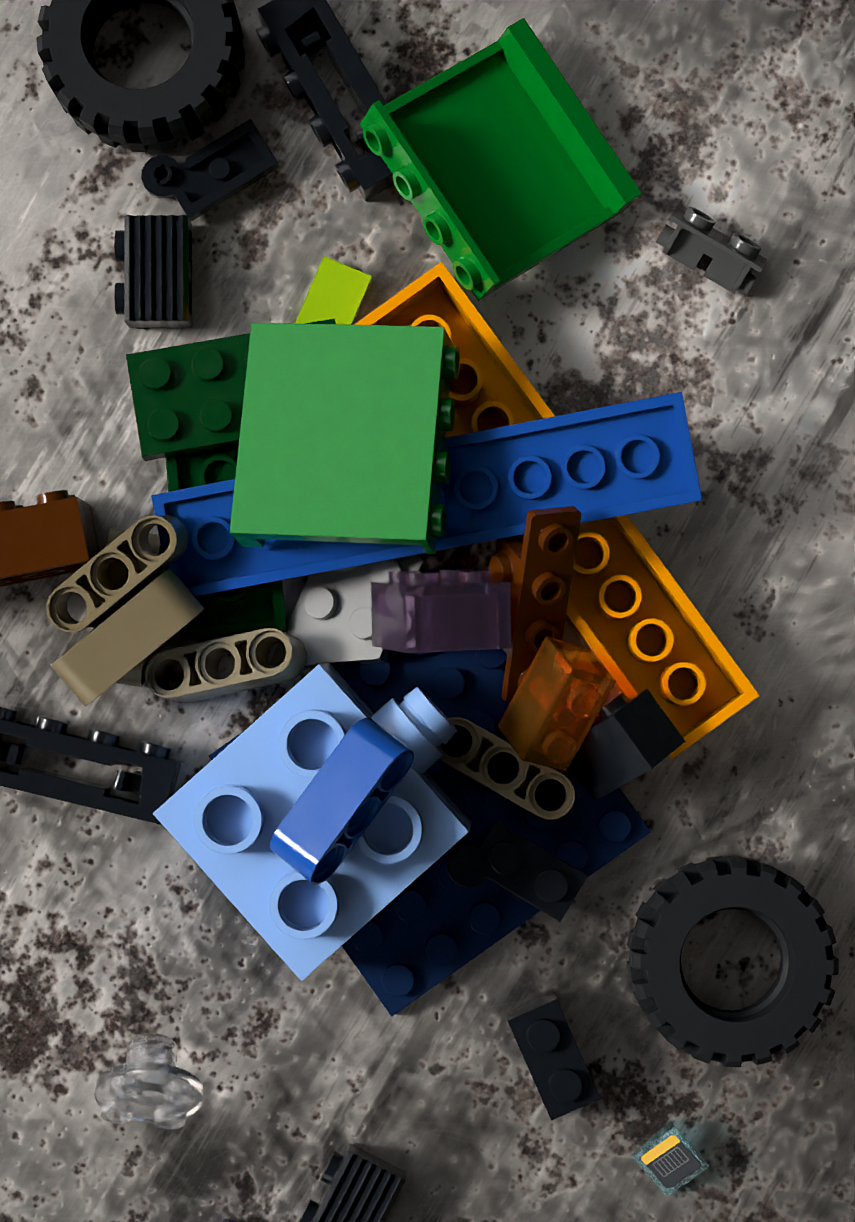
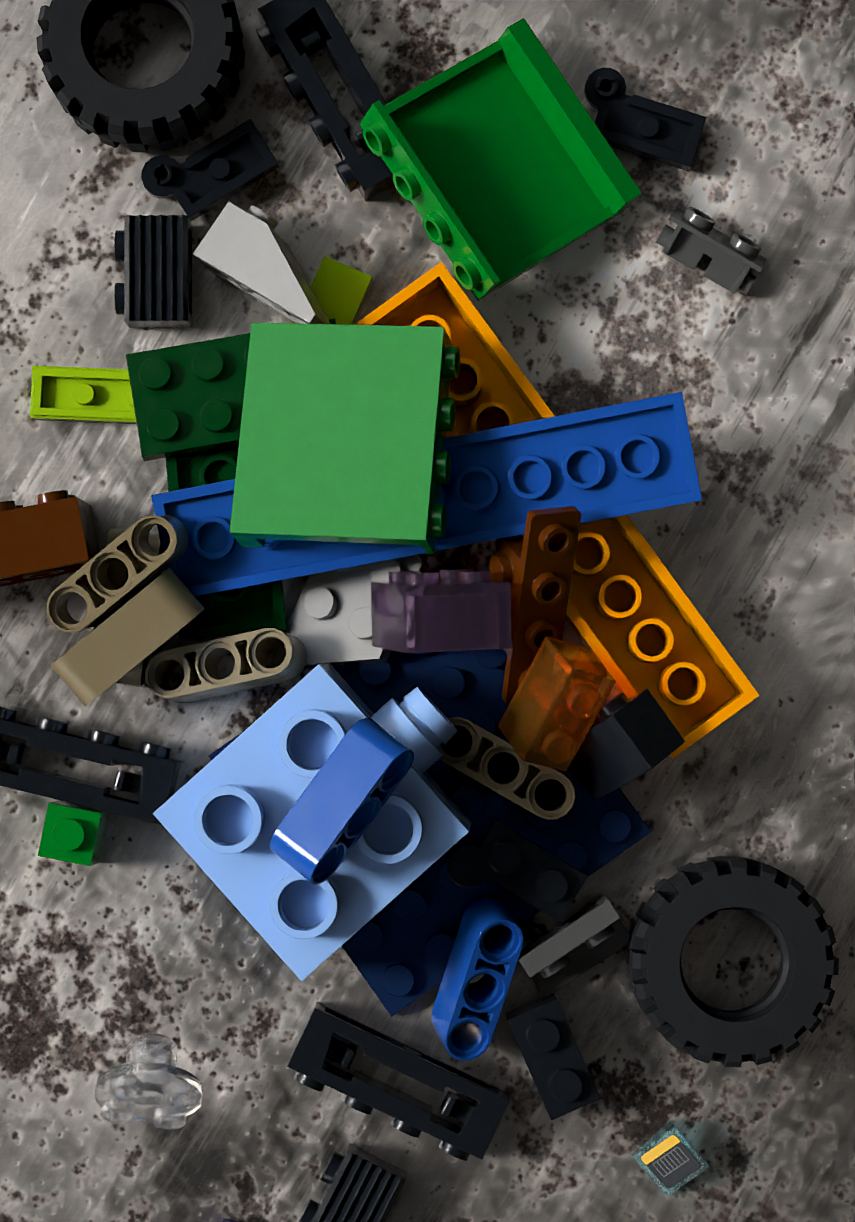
none -> lime tile [30,365,137,424]
none -> green brick [38,801,109,866]
none -> light grey slope [193,201,330,324]
none -> black brick [287,1002,510,1161]
none -> blue beam [431,897,524,1061]
none -> dark grey bracket [518,895,630,997]
none -> black hinge [584,68,707,171]

